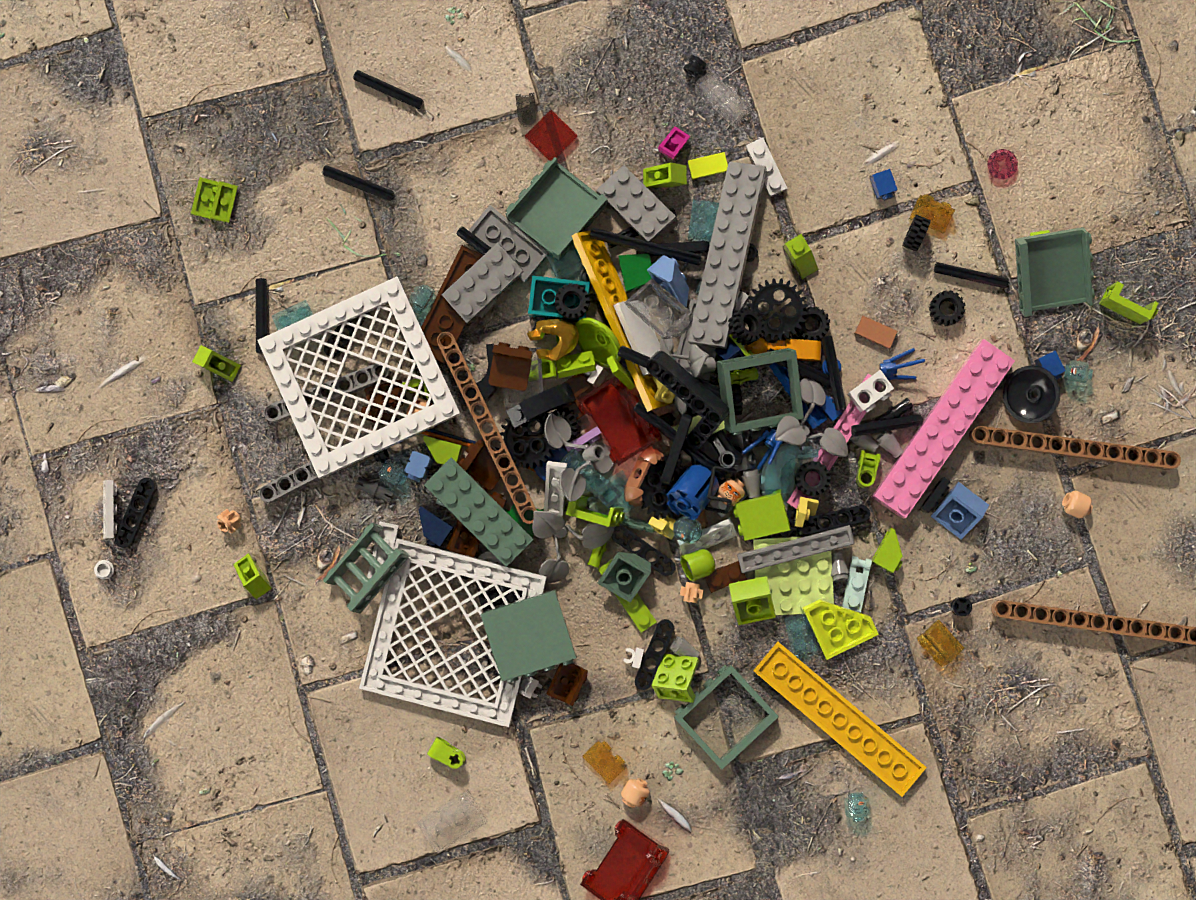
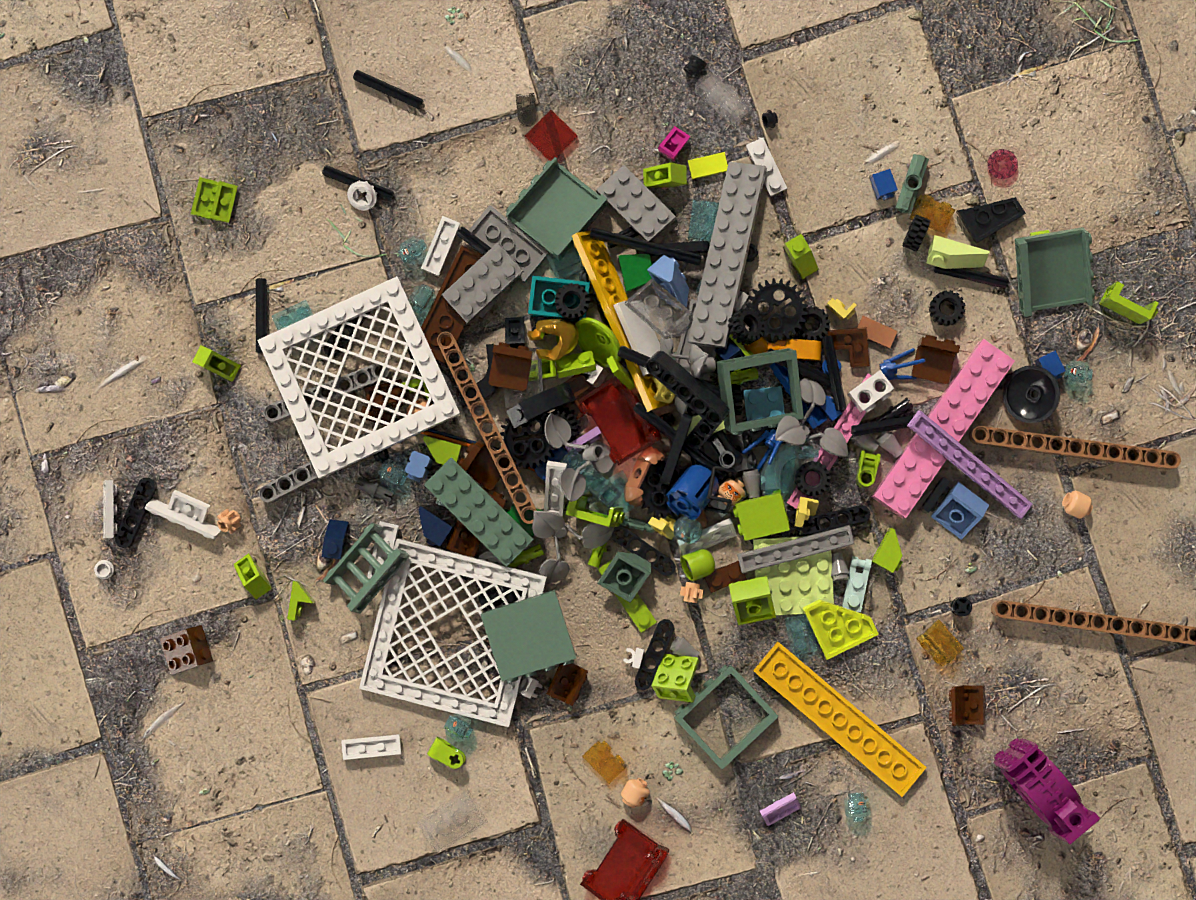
none -> white bracket [145,490,221,539]
none -> reddish brown bracket [160,625,213,675]
none -> lime slope [287,581,315,620]
none -> dark blue slope [321,519,349,559]
none -> white plate [341,734,402,760]
none -> white gear [347,180,377,211]
none -> clear light blue head [398,236,427,265]
none -> white plate [421,216,461,276]
none -> clear light blue head [443,714,473,742]
none -> black plate [505,317,525,349]
none -> lime pin [508,543,545,568]
none -> medium azure plate [743,386,785,421]
none -> lavender plate [760,792,801,826]
none -> black plate [762,110,778,128]
none -> light yellow bracket [825,298,856,321]
none -> reddish brown plate [828,327,870,368]
none -> sand green piece [895,154,929,214]
none -> lavender tile [907,410,1033,519]
none -> reddish brown bracket [911,335,960,384]
none -> yellowish green slope [926,235,990,269]
none -> reddish brown bracket [949,685,986,726]
none -> black wing [956,197,1026,244]
none -> magenta brick [993,738,1100,844]

